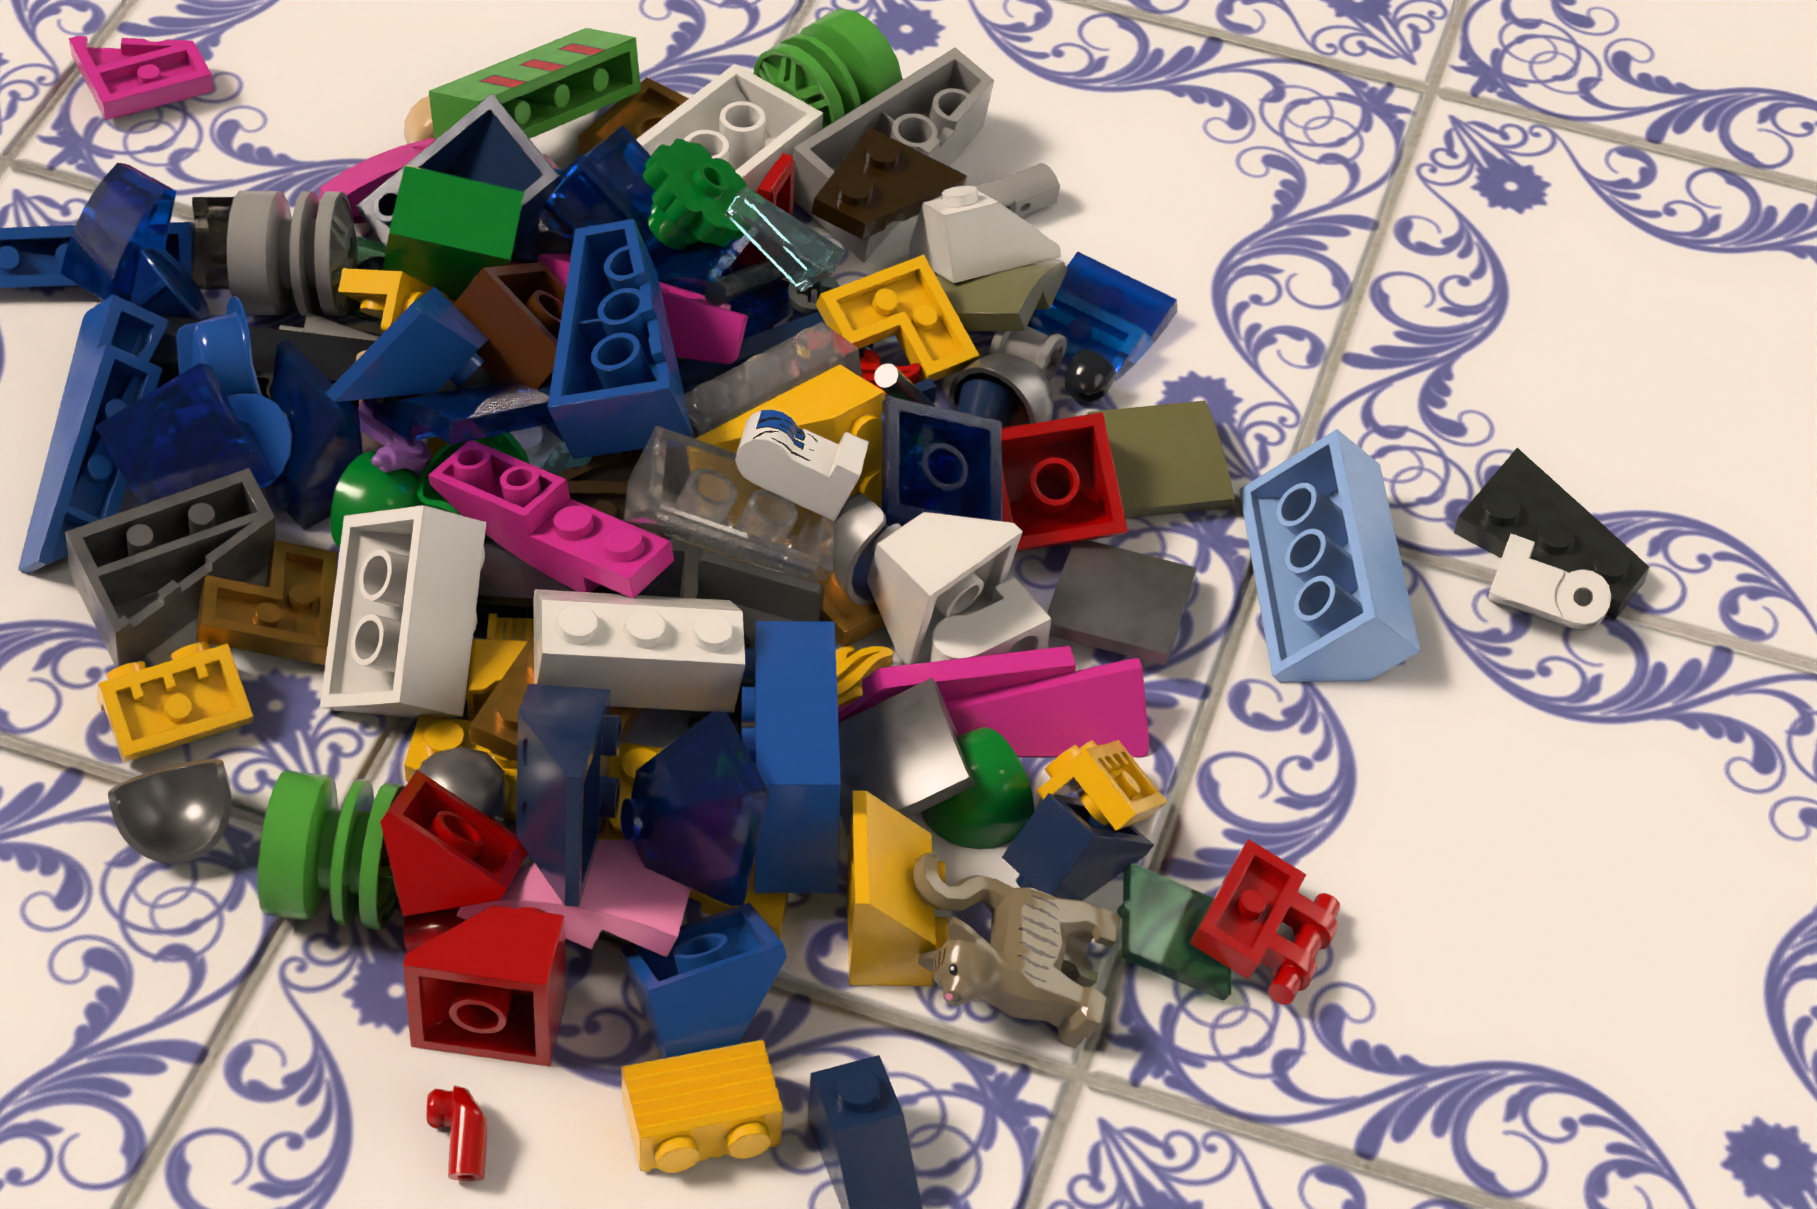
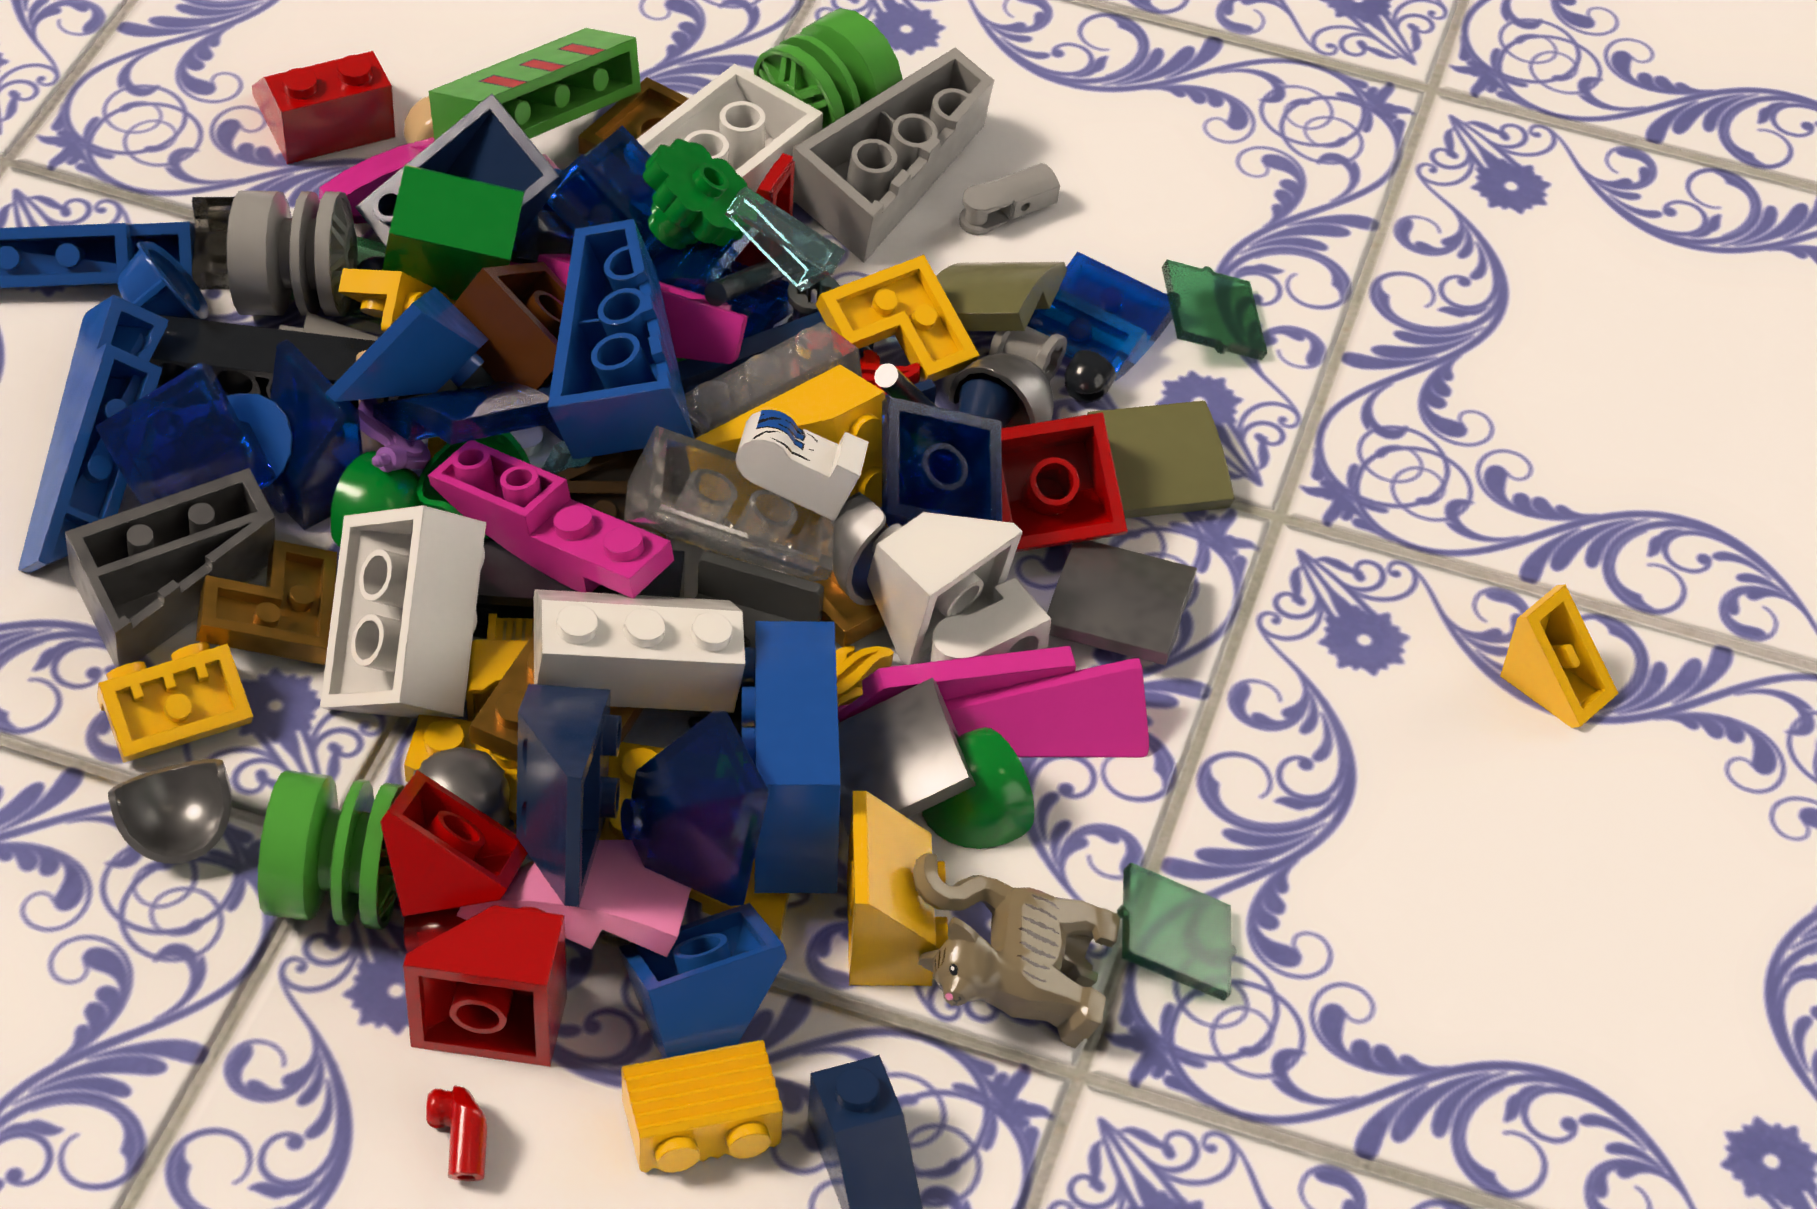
clear blue slope [60,162,177,302] -> none
dark pink wing [69,36,214,120] -> none
blue piece [176,296,262,401] -> none
dark brown wing [811,127,967,240] -> none
white slope [909,186,1061,283] -> none
dark blue slope [1002,793,1154,901] -> none
yellow bracket [1036,740,1168,831] -> none
red plate [1189,839,1341,1005] -> none
light blue slope [1239,429,1421,682] -> none
pearl dark grey wing [1454,447,1649,620] -> none
white leg [1488,534,1611,630] -> none
none -> red slope [252,51,396,164]
none -> clear green piece [1161,259,1268,360]
none -> yellow slope [1500,584,1619,728]

